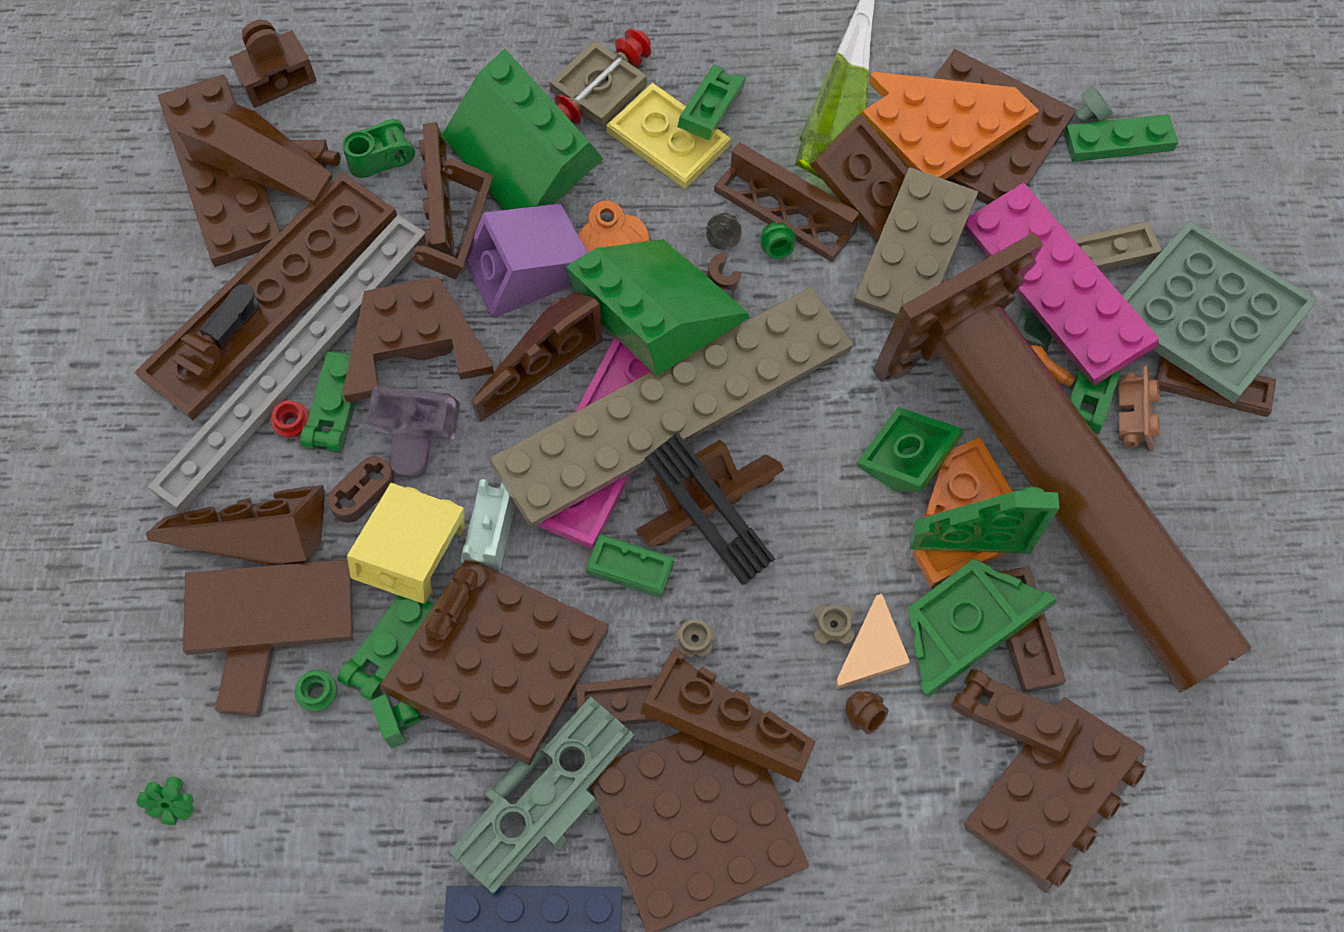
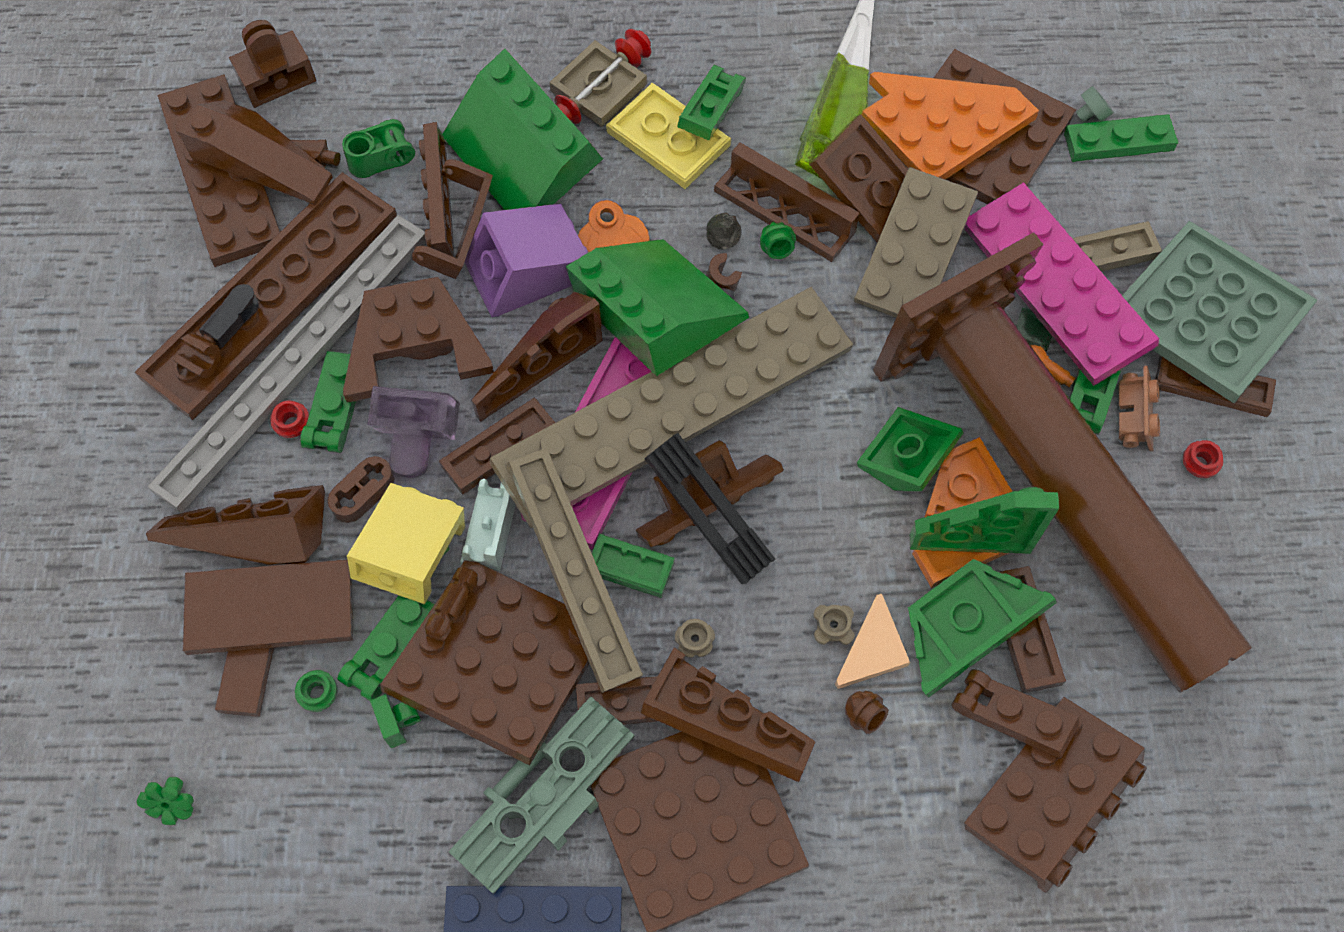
none -> reddish brown plate [439,397,555,495]
none -> dark tan plate [507,447,643,693]
none -> red plate [1182,440,1223,478]

